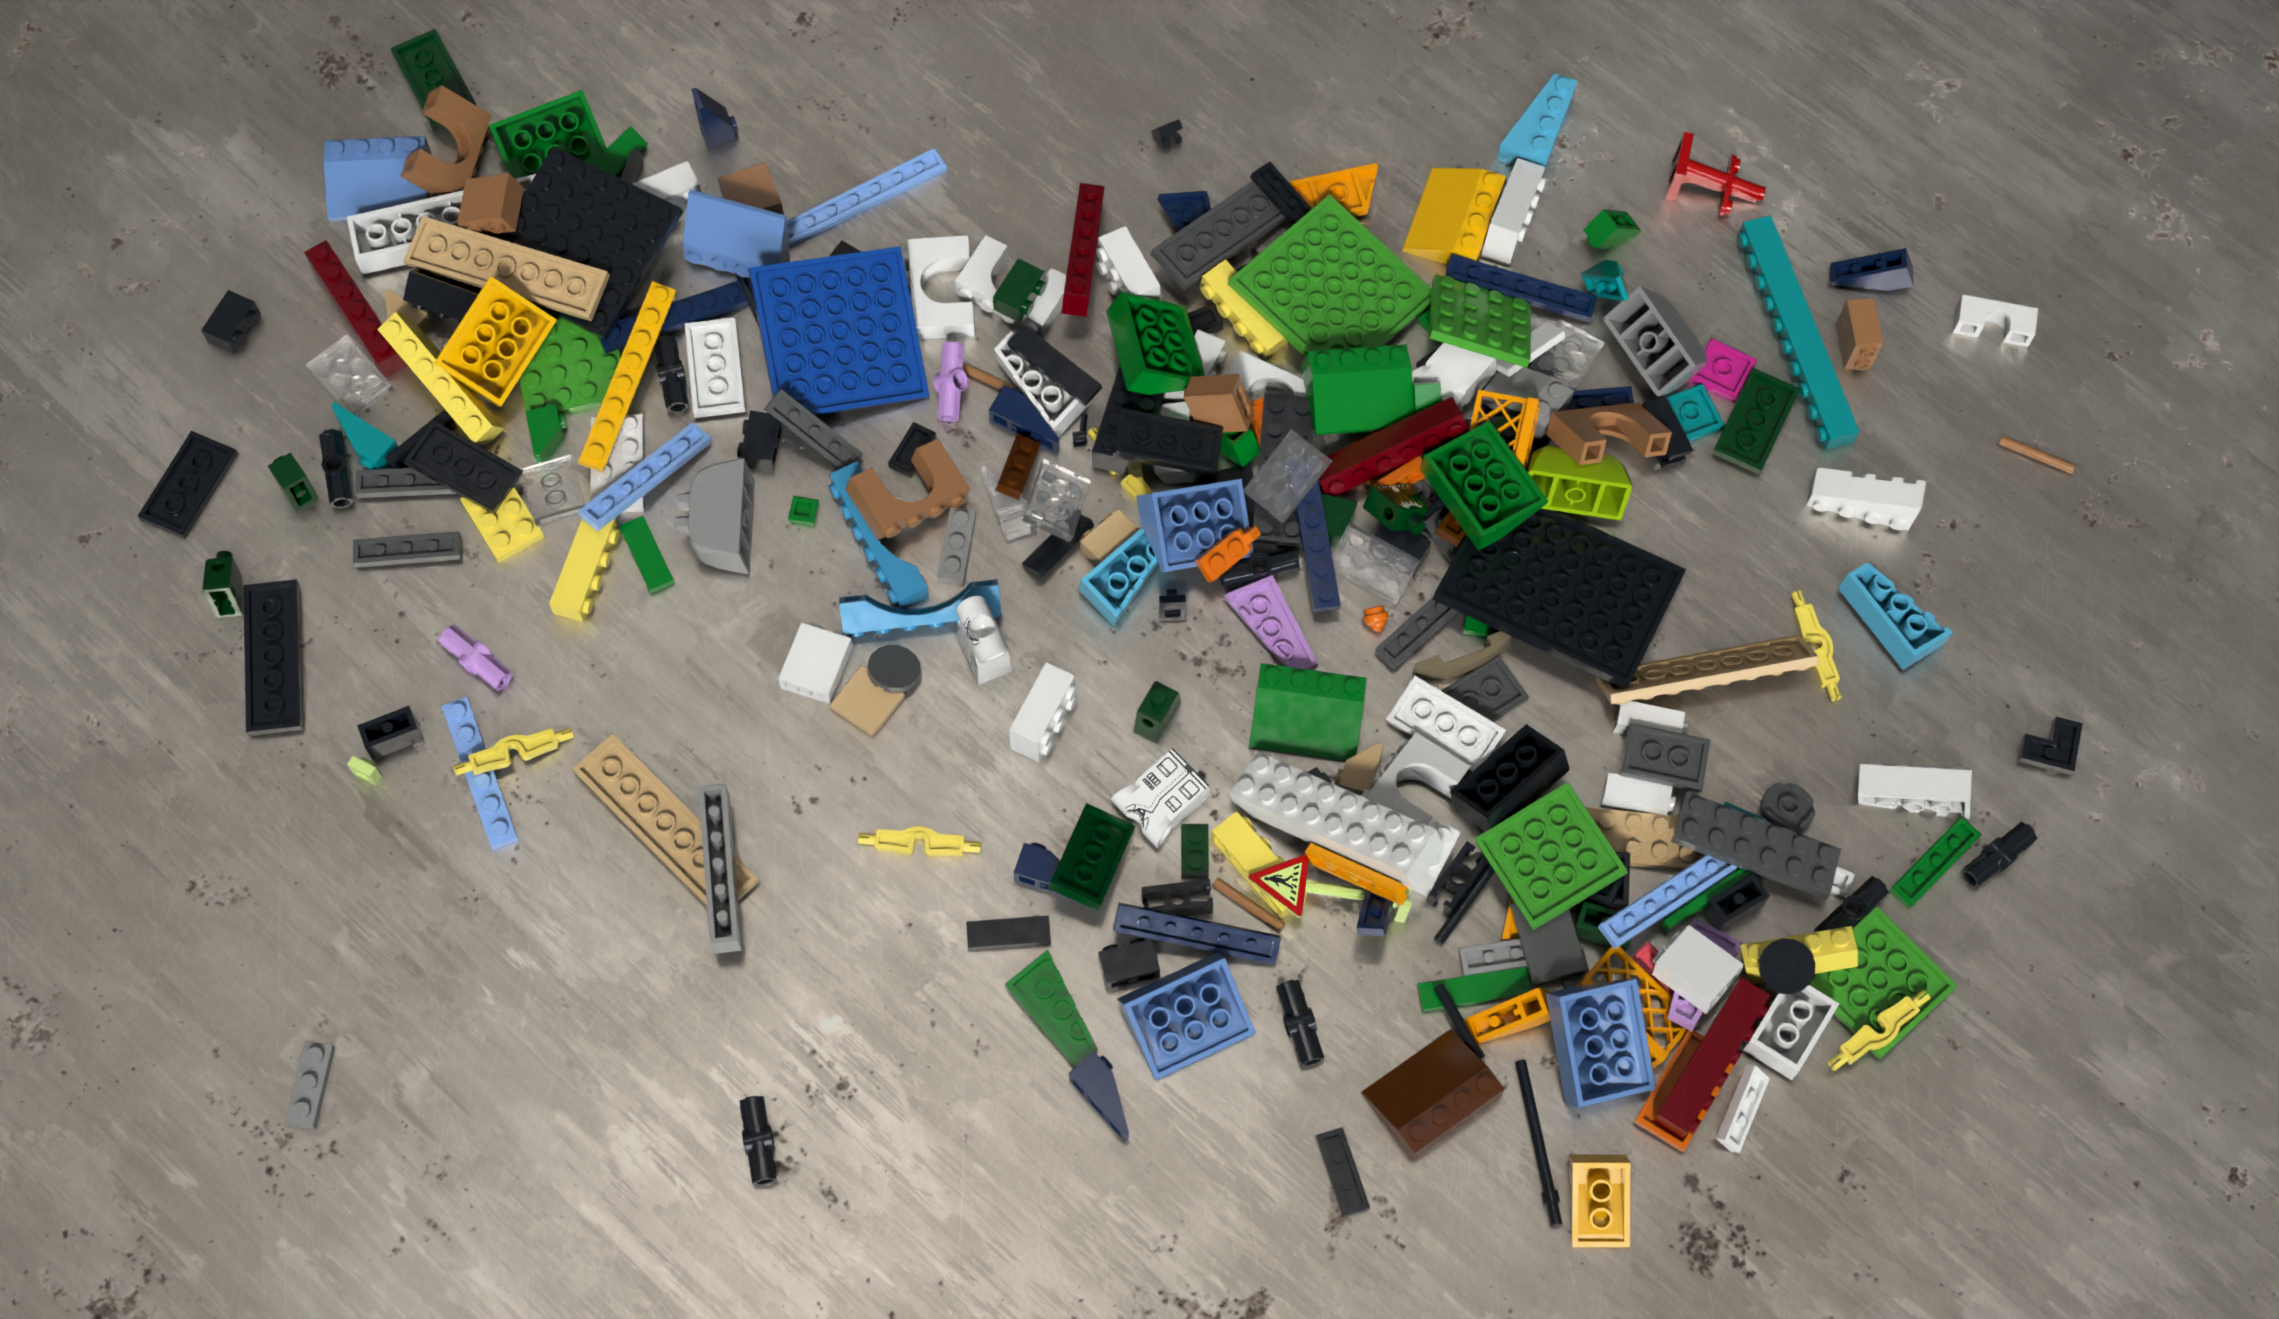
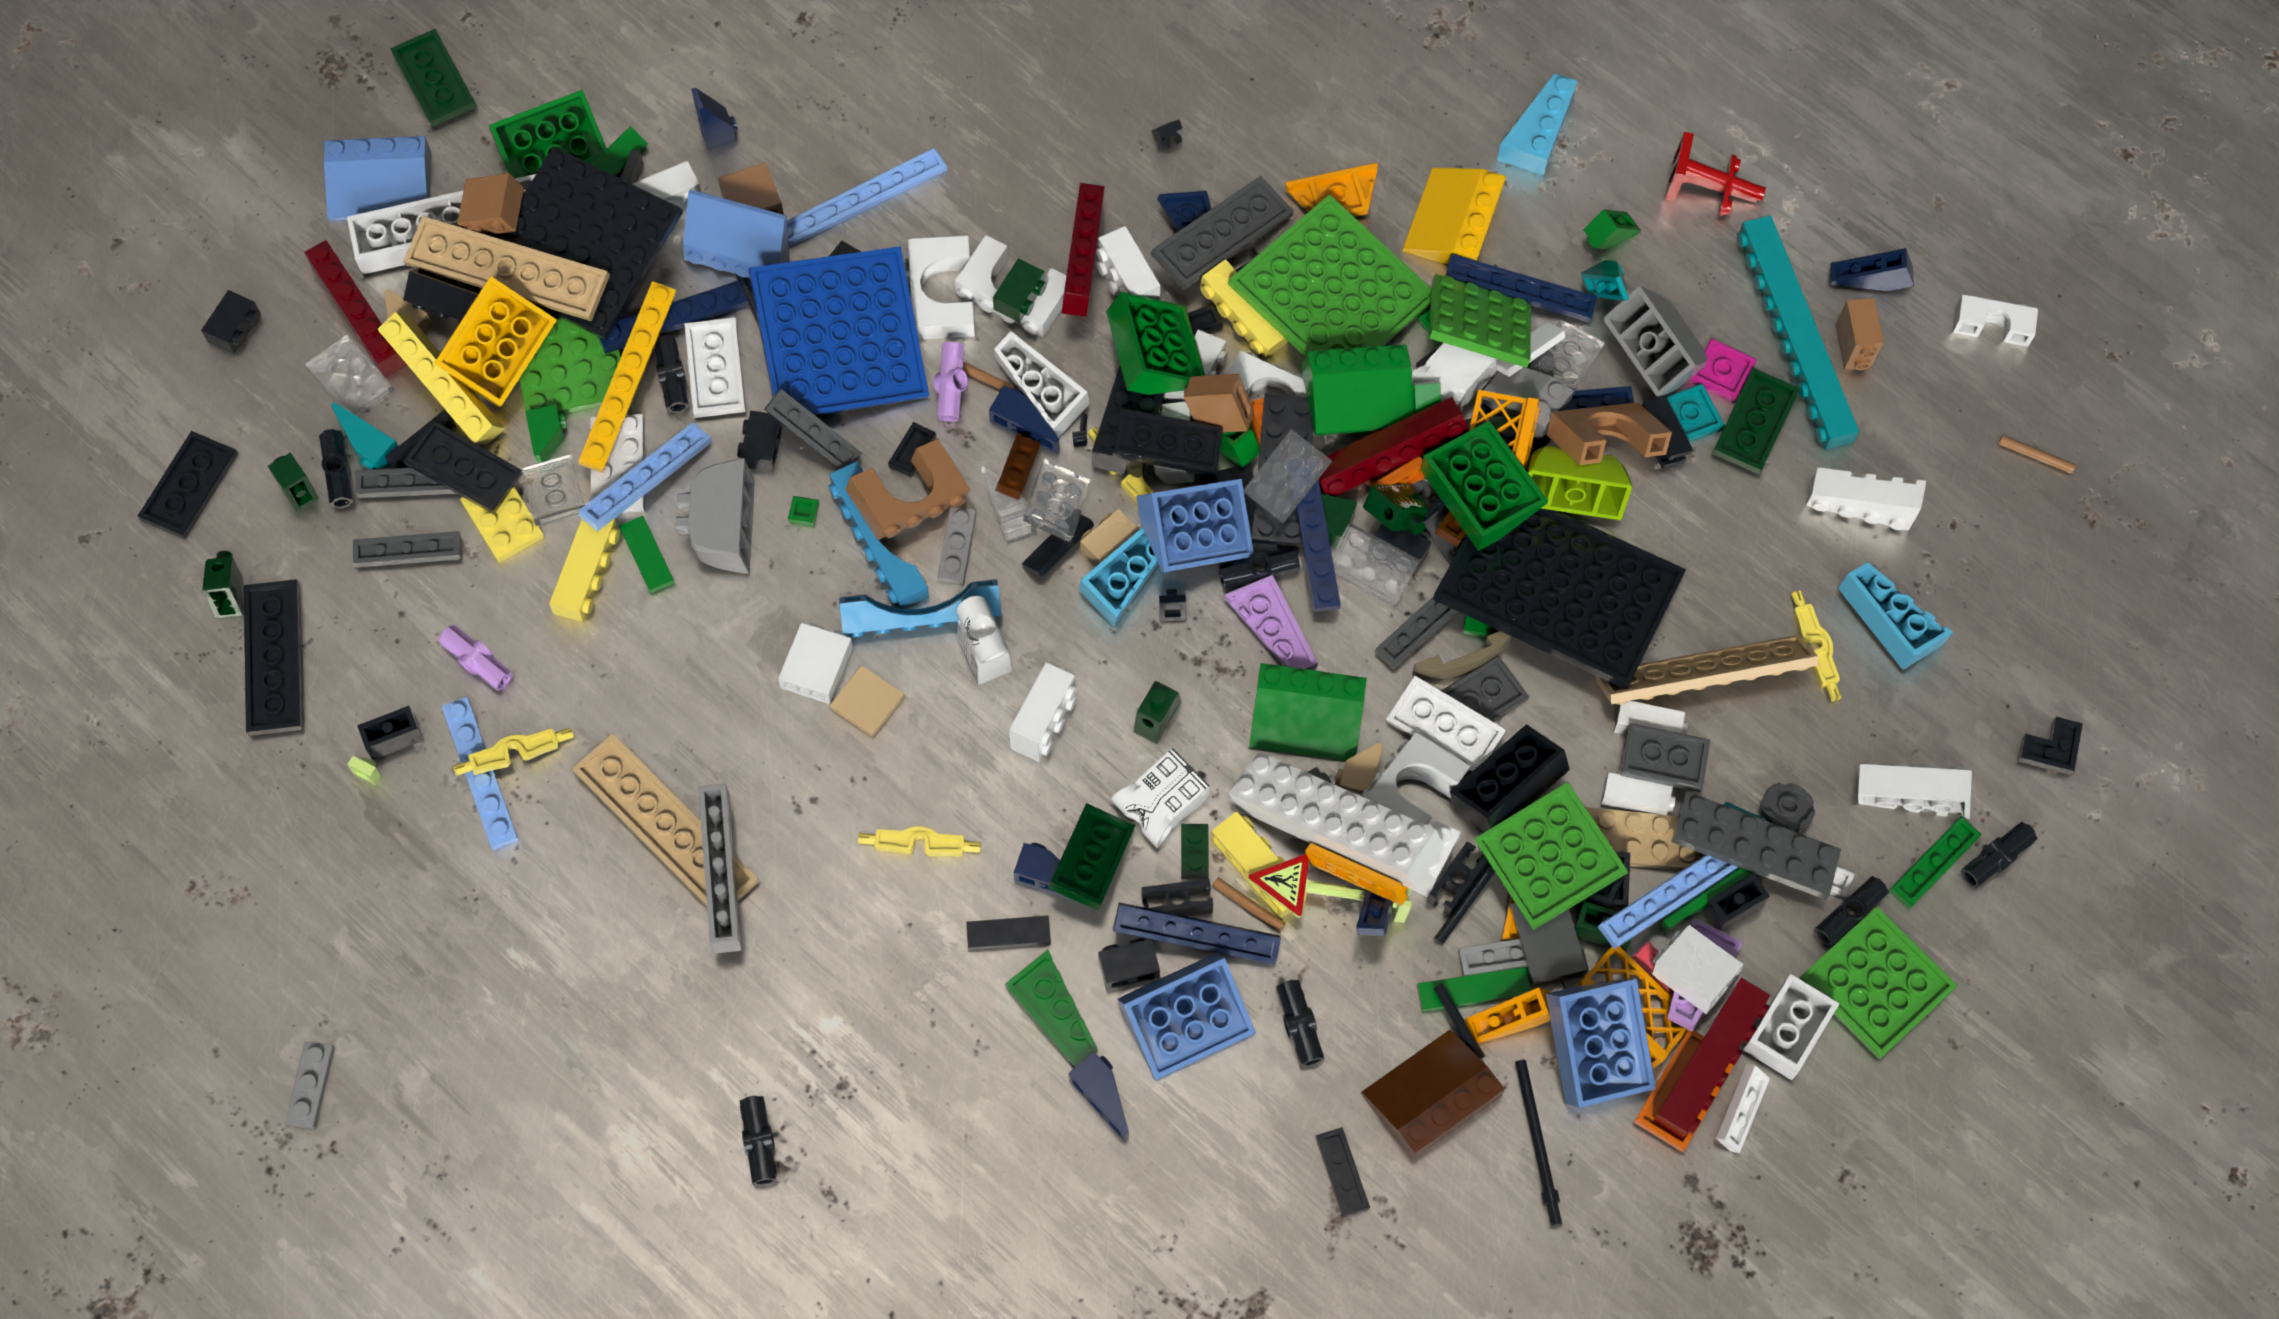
medium nougat arch [400,85,492,197] -> none
dark grey tile [867,645,921,693] -> none
black tile [1007,325,1102,407] -> none
orange hinge [1194,526,1261,582] -> none
black tile [1250,162,1312,226] -> none
orange plate [1362,605,1389,633] -> none
white wedge [1481,158,1547,268] -> none
yellow slope [1569,1154,1630,1247] -> none
light yellow brick [1740,926,1858,984] -> none
black tile [1758,938,1815,995] -> none
light yellow piece [1827,990,1930,1071] -> none

